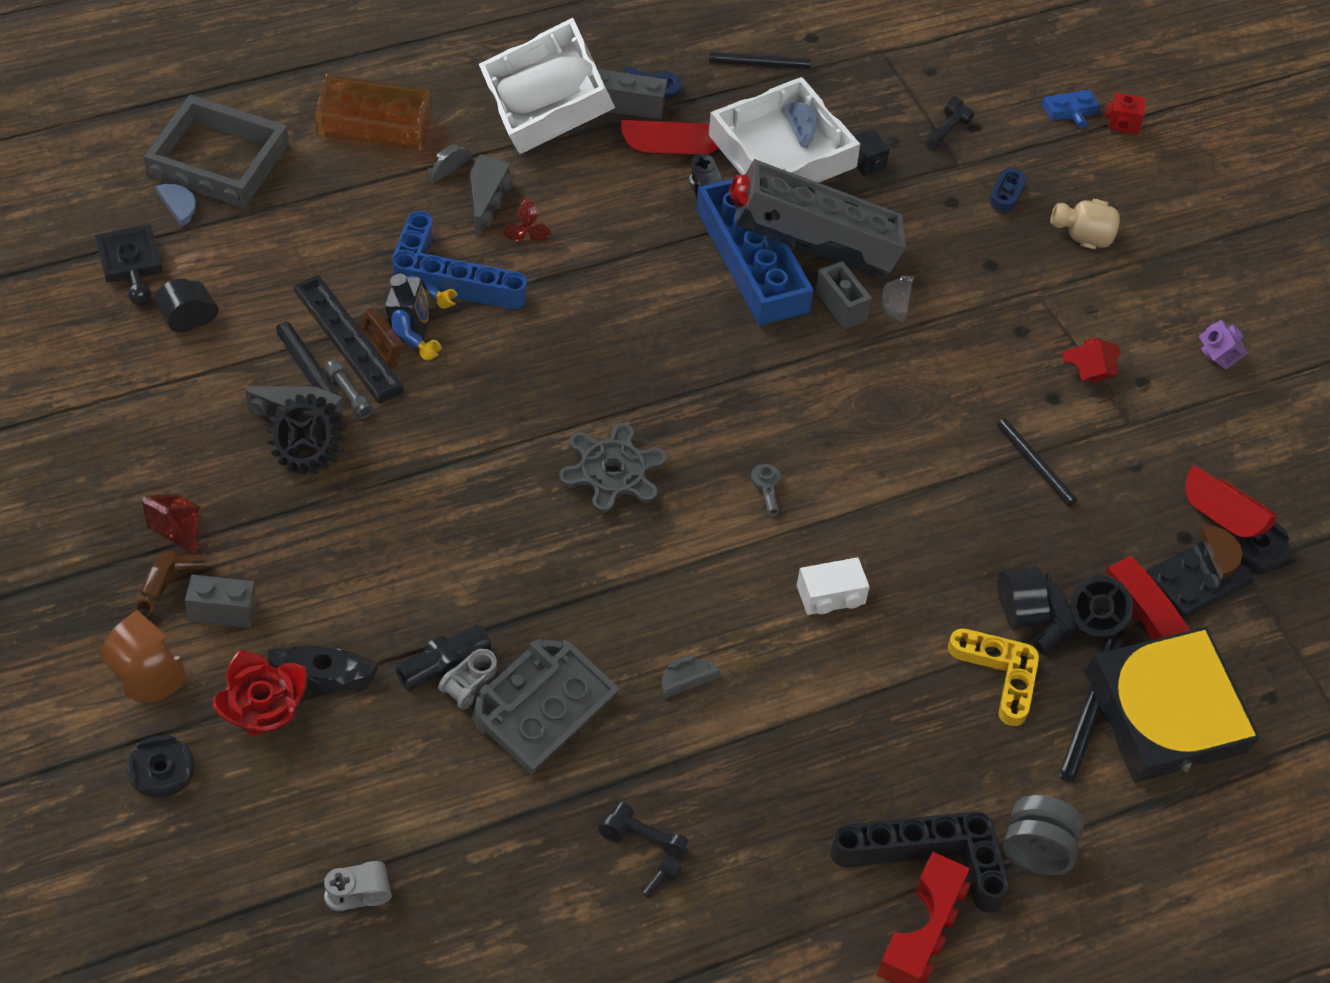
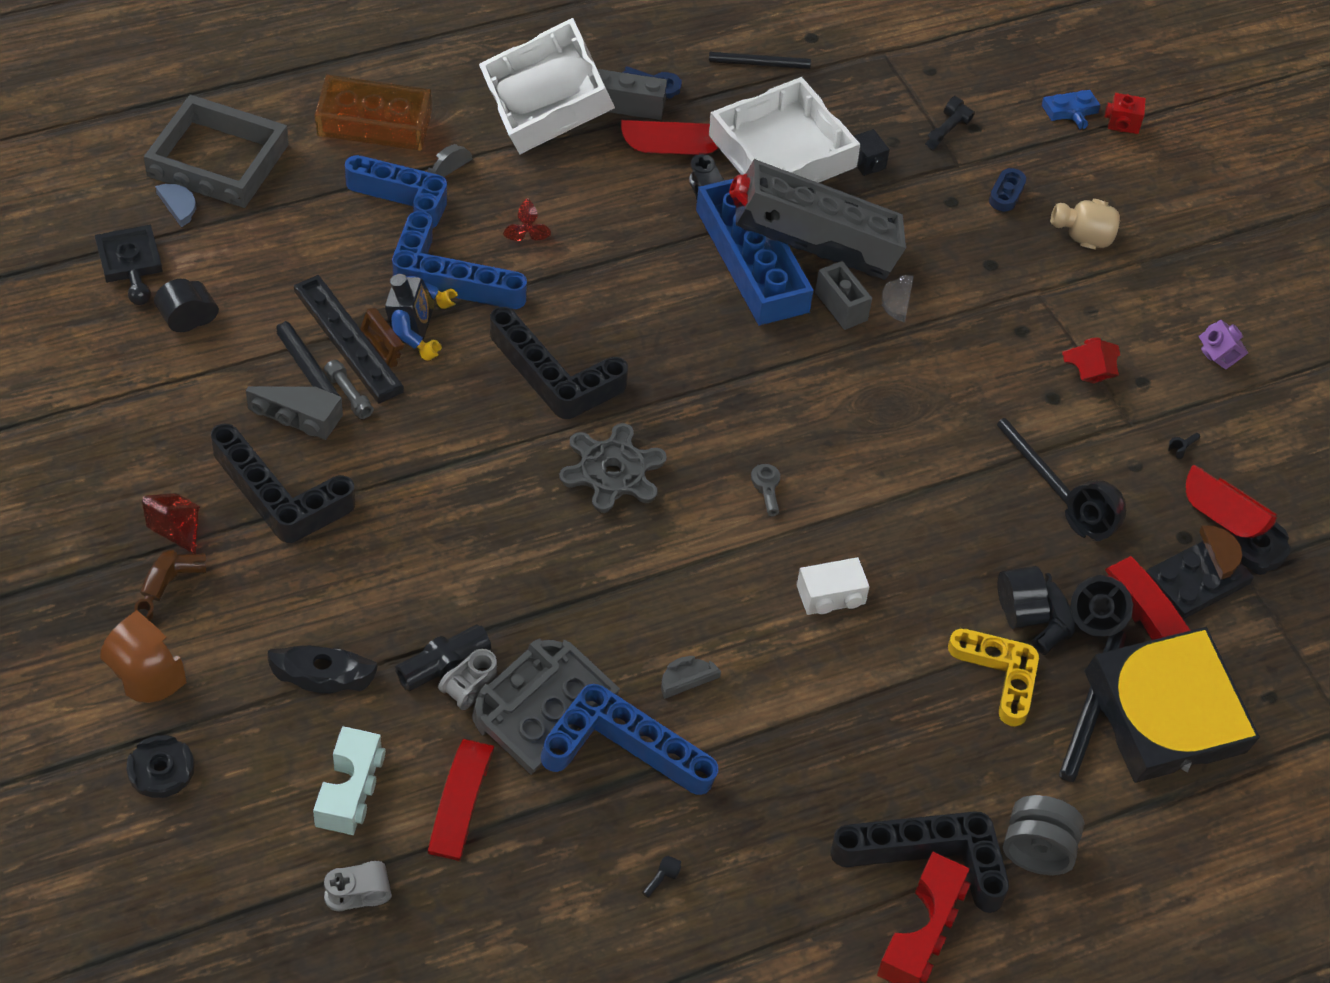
dark grey brick [185,575,257,628] -> none
red brick [213,650,307,736] -> none
black gear [266,394,348,475] -> none
dark grey slope [470,154,513,237] -> none
black brick [598,802,689,859] -> none
sand blue tile [783,102,817,148] -> none
none -> black beam [211,424,355,543]
none -> light aqua arch [313,726,386,835]
none -> blue beam [345,155,447,229]
none -> red slope [428,739,494,861]
none -> black beam [490,307,628,419]
none -> blue beam [541,684,718,795]
none -> black cylinder [1065,480,1127,541]
none -> black hand [1168,433,1200,459]

